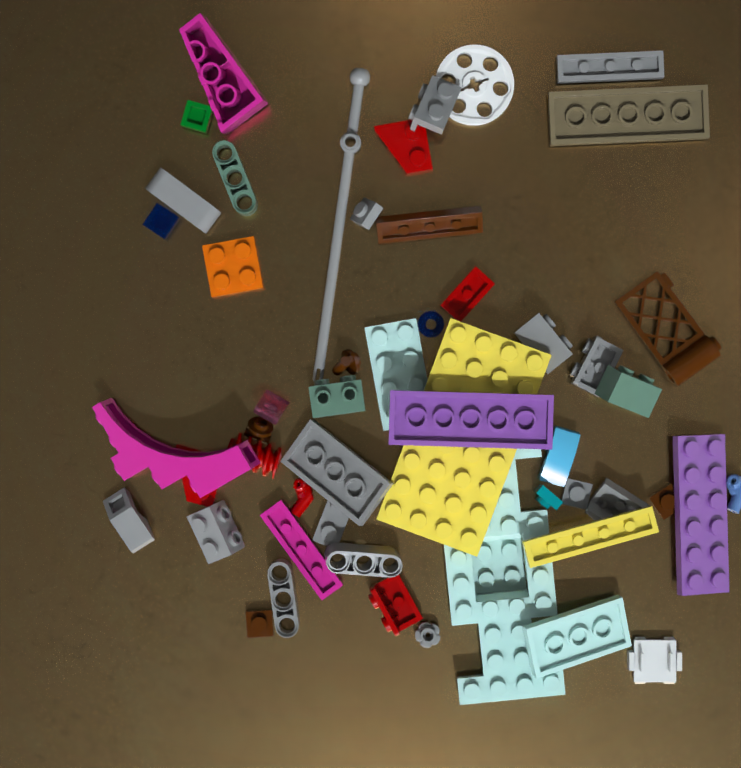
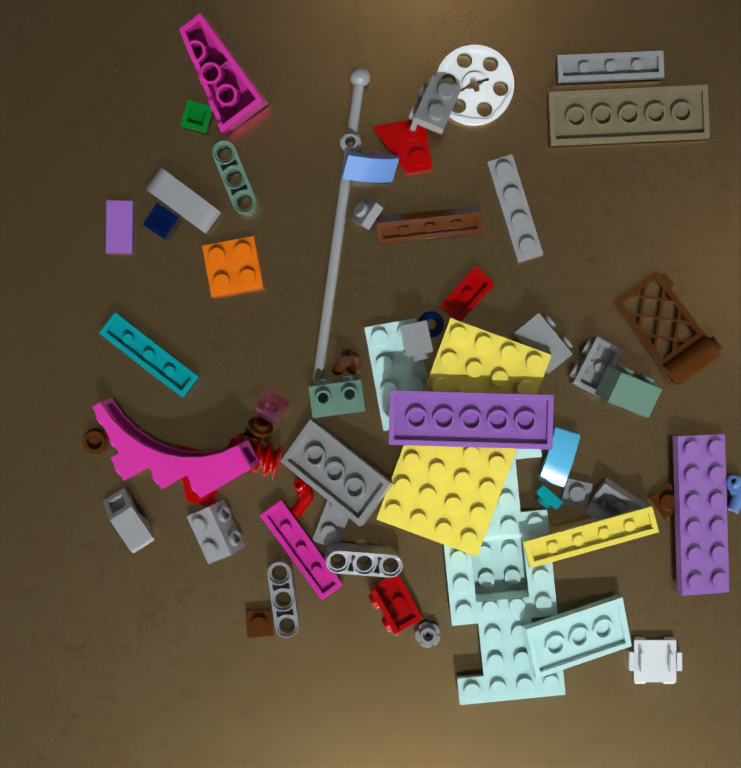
none -> reddish brown plate [82,428,109,454]
none -> teal plate [99,312,199,398]
none -> medium lavender tile [106,200,134,254]
none -> medium blue slope [342,150,399,183]
none -> light grey brick [400,320,433,362]
none -> light grey plate [486,154,544,263]

